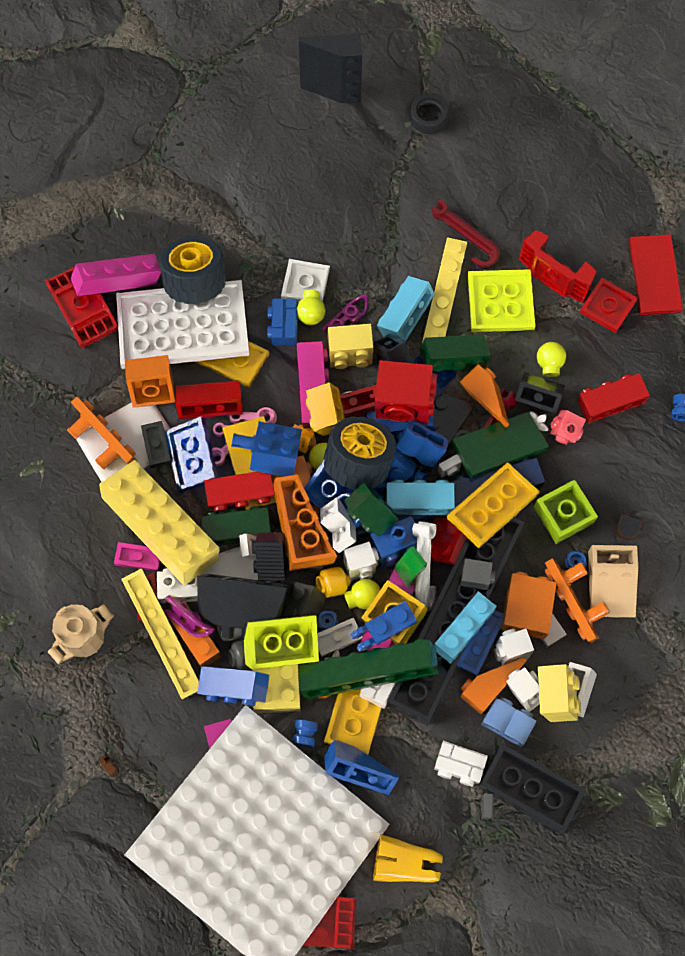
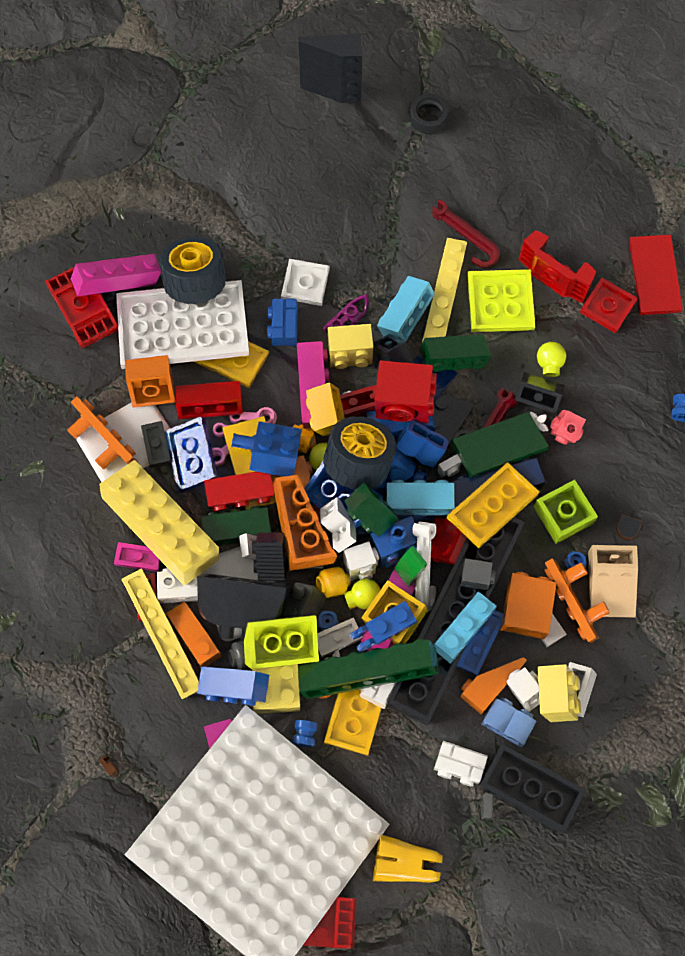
tan container [48,604,114,664] -> none
magenta piece [164,595,214,638] -> none
neon yellow piece [297,290,326,325] -> none
blue slope [324,740,399,795] -> none
orange slope [460,364,509,428] -> none
white brick [494,629,534,666] -> none
red brick [577,373,650,424] -> none

